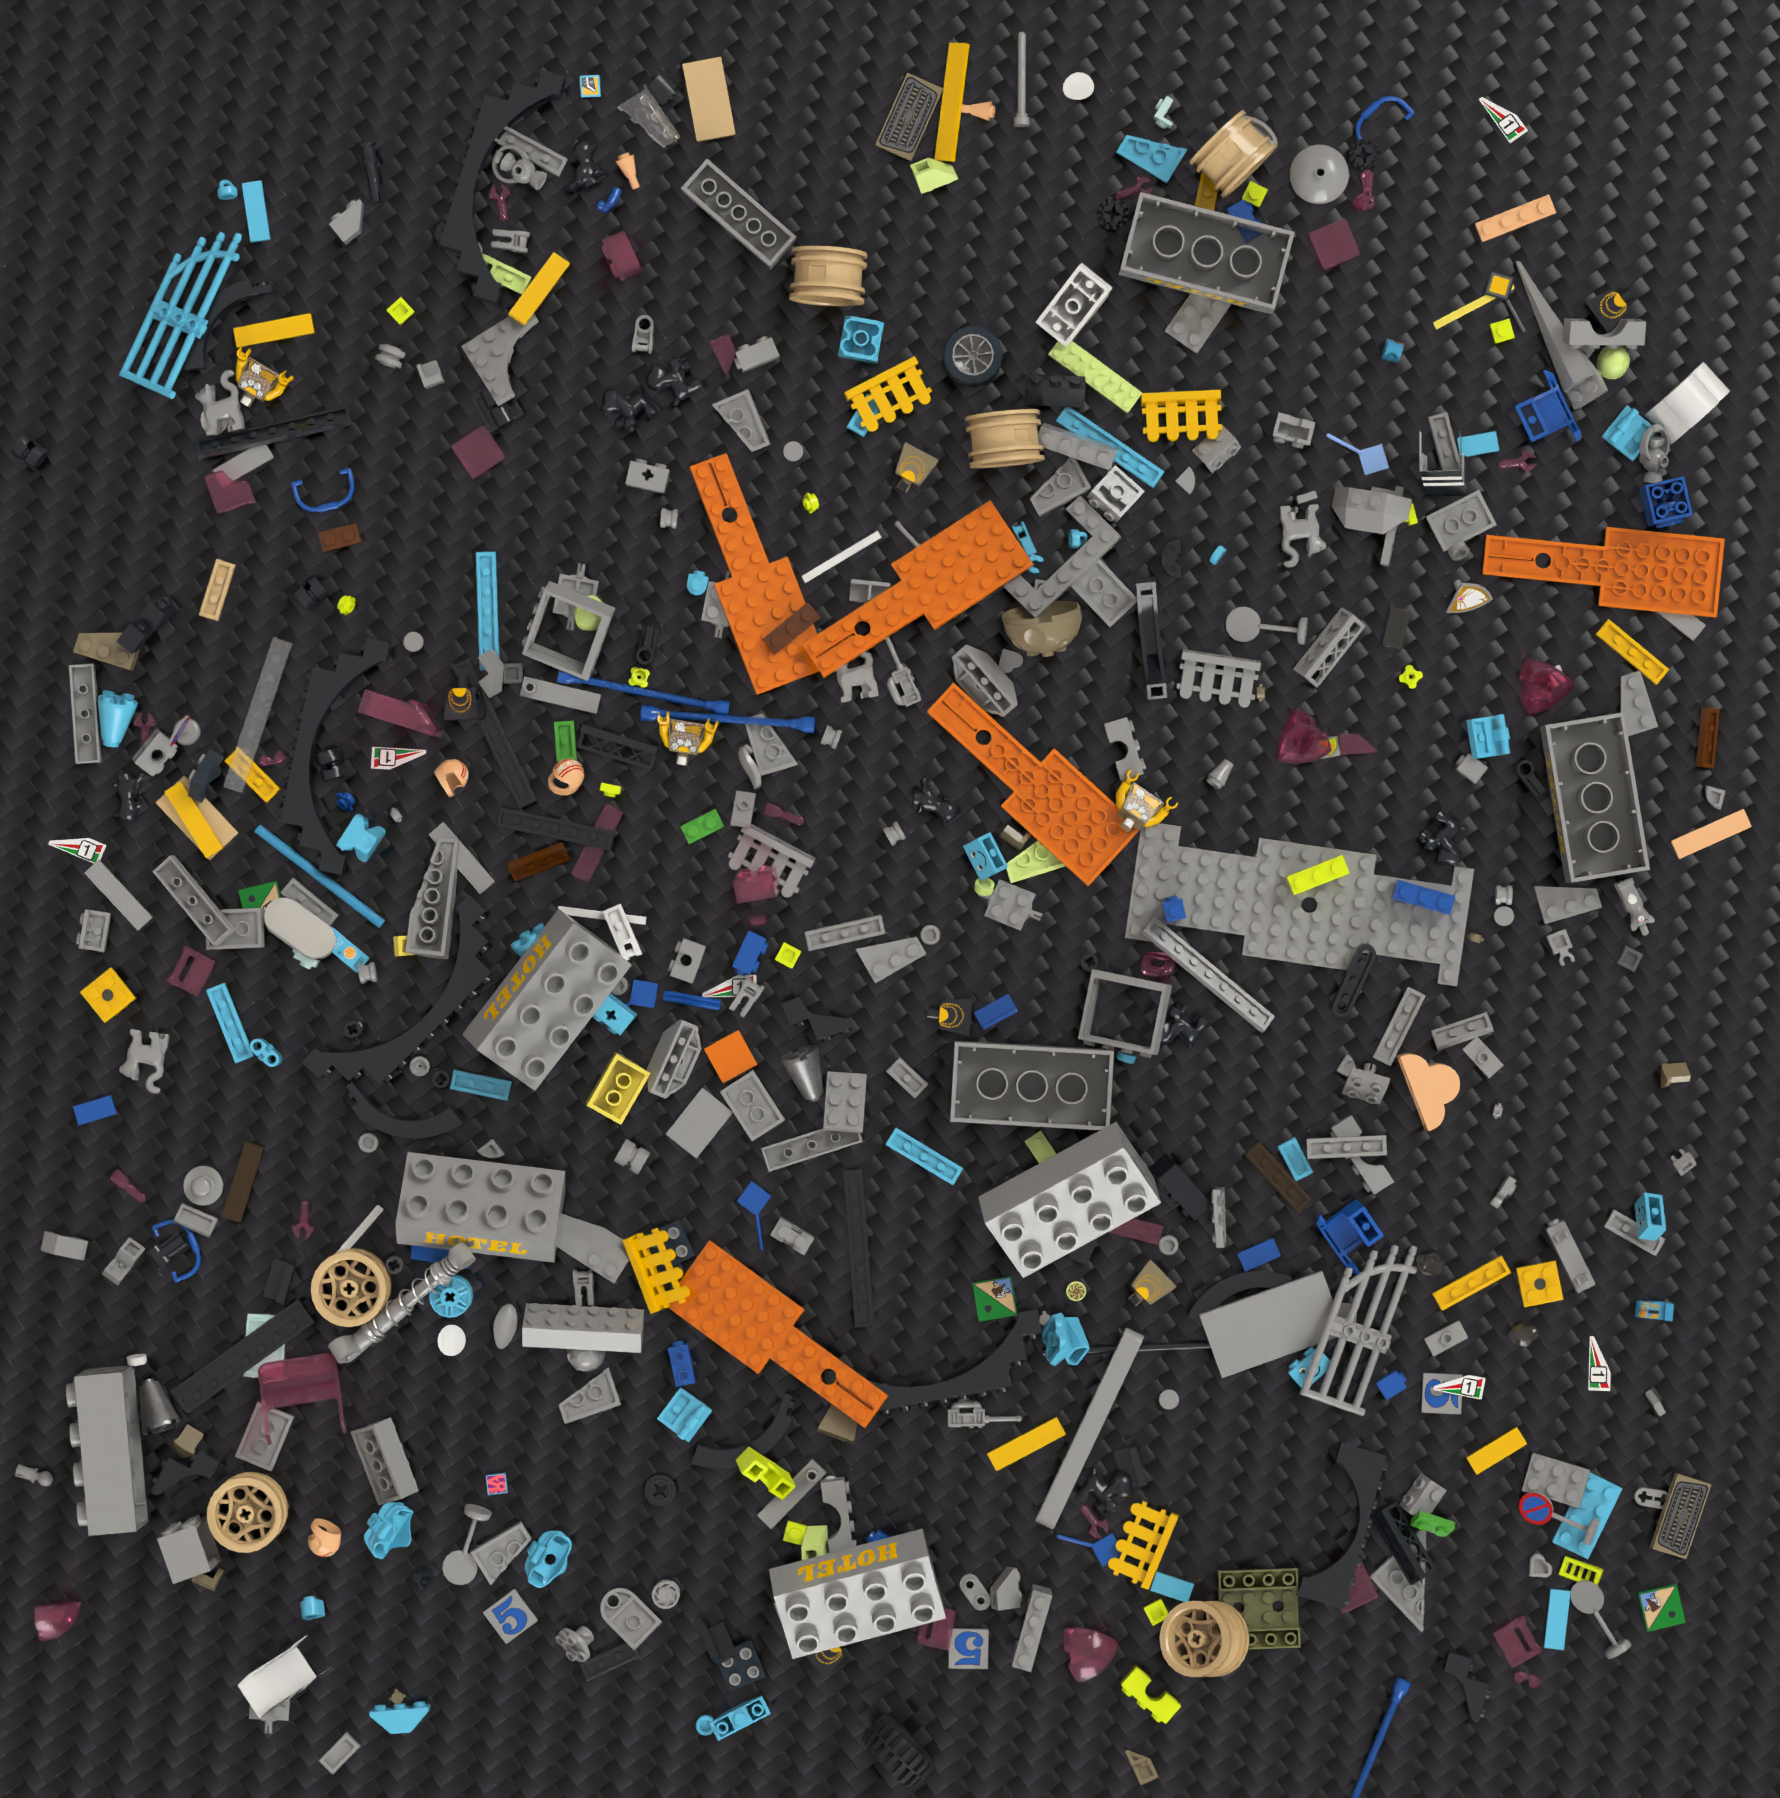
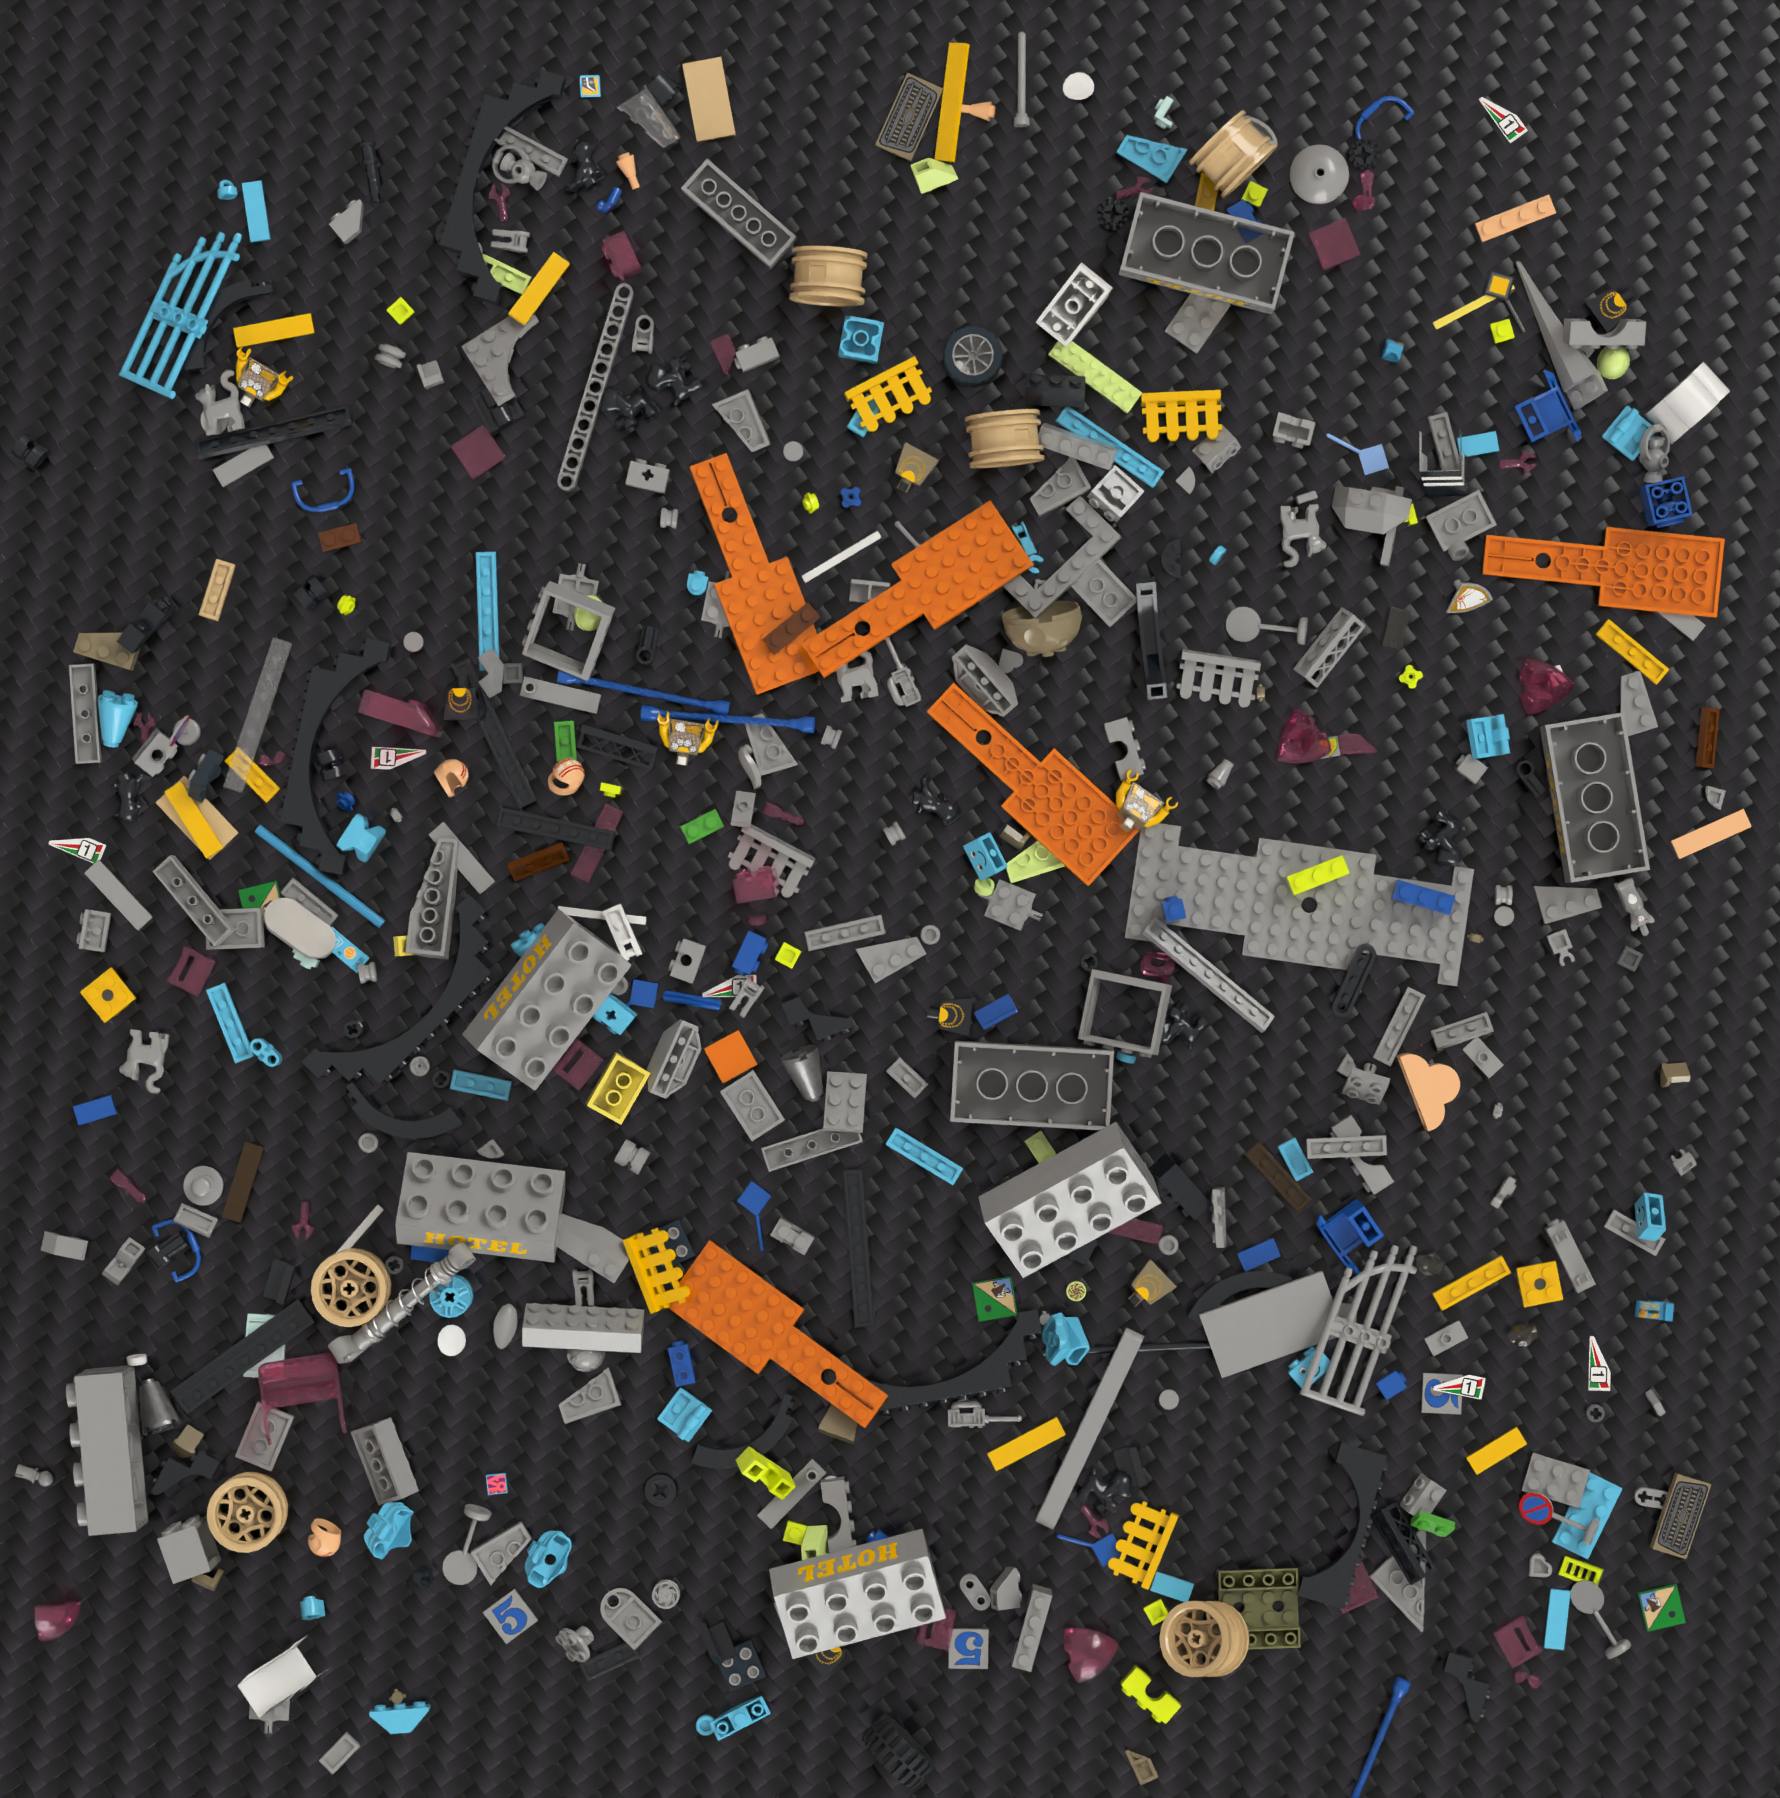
clear pink tile [204,470,255,513] -> none
neon yellow plate [628,667,650,688] -> none
light grey tile [666,1088,733,1159] -> none
medium azure tile [1068,529,1088,549] -> none
none -> clear pink plate [552,1038,604,1090]
none -> light grey beam [557,283,634,492]
none -> blue plate [841,487,861,508]
none -> dark grey bush [1586,1404,1605,1423]

